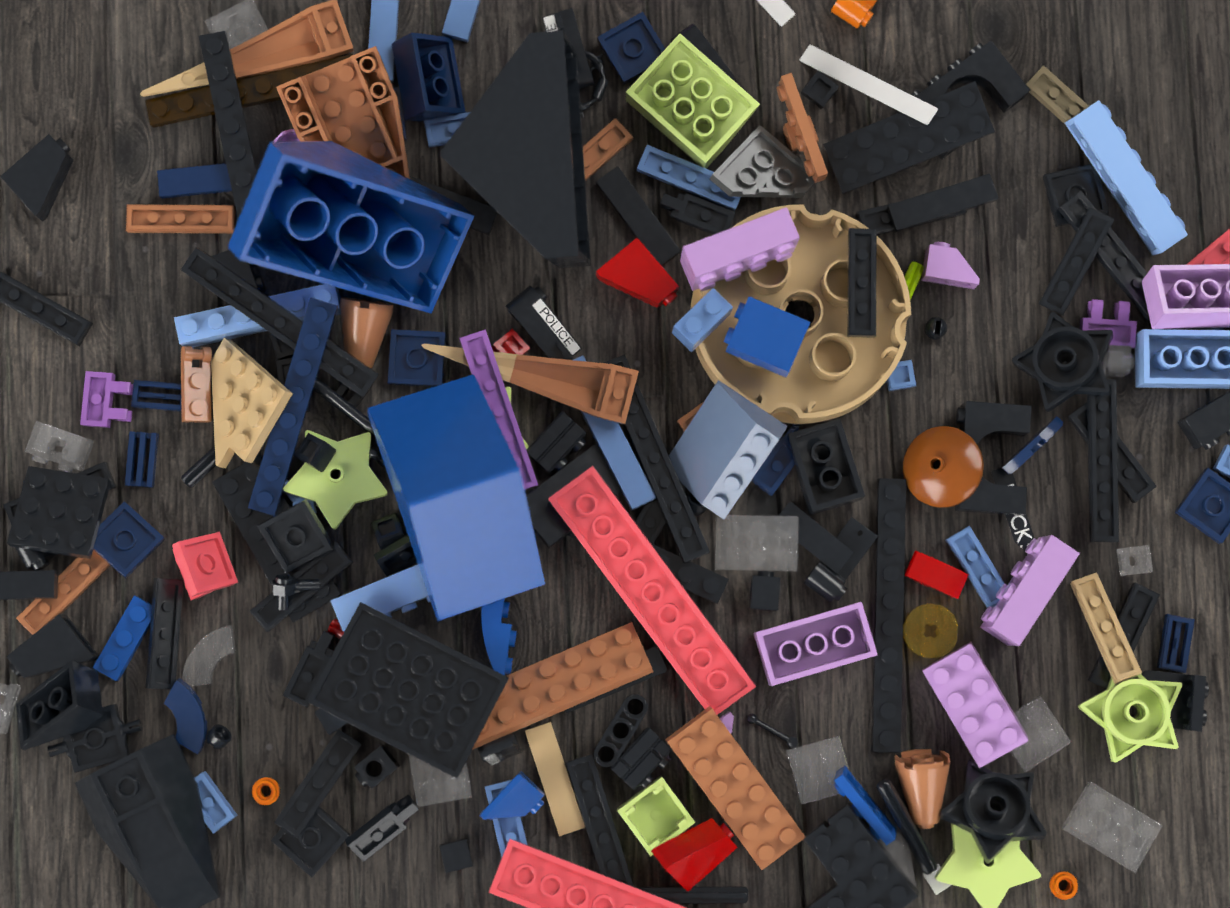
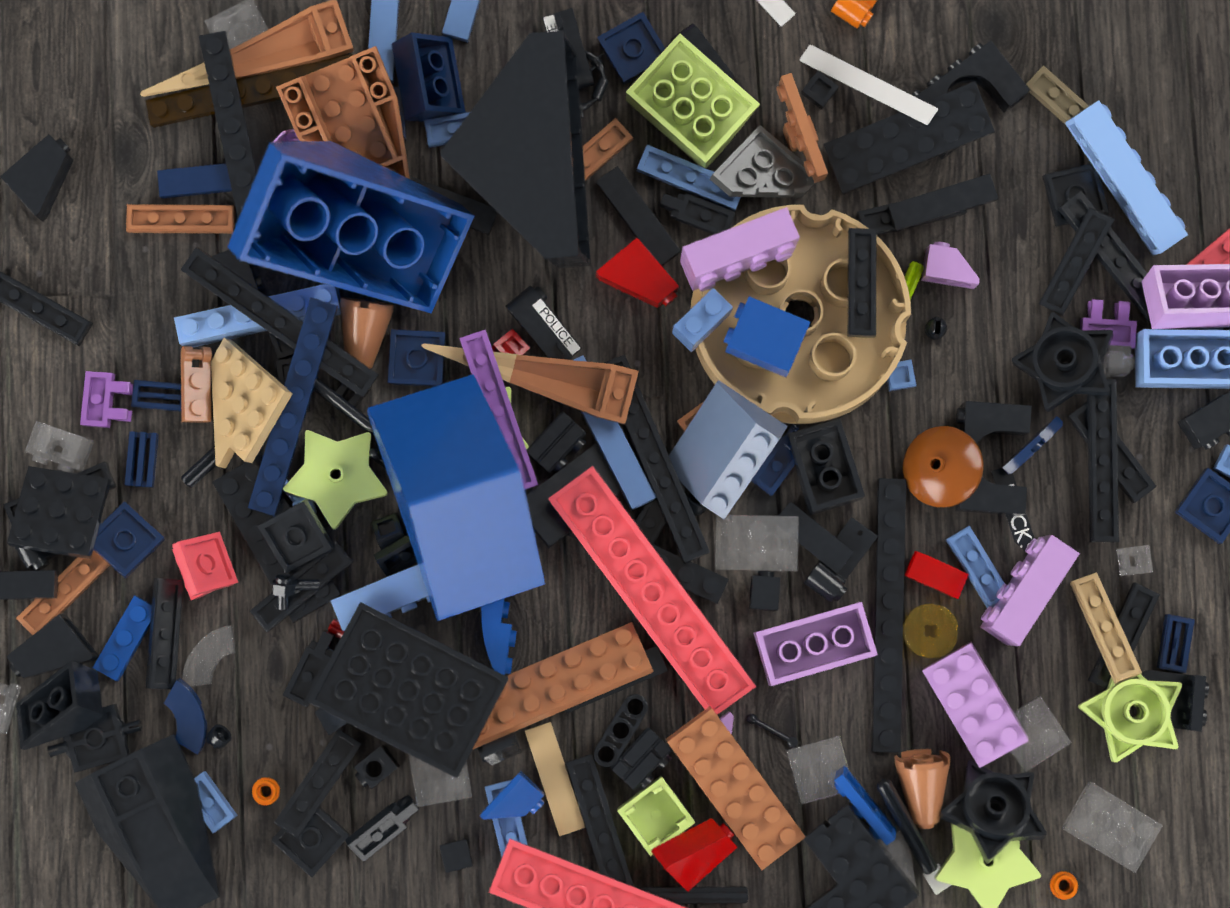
black slope [294,433,336,472] -> none

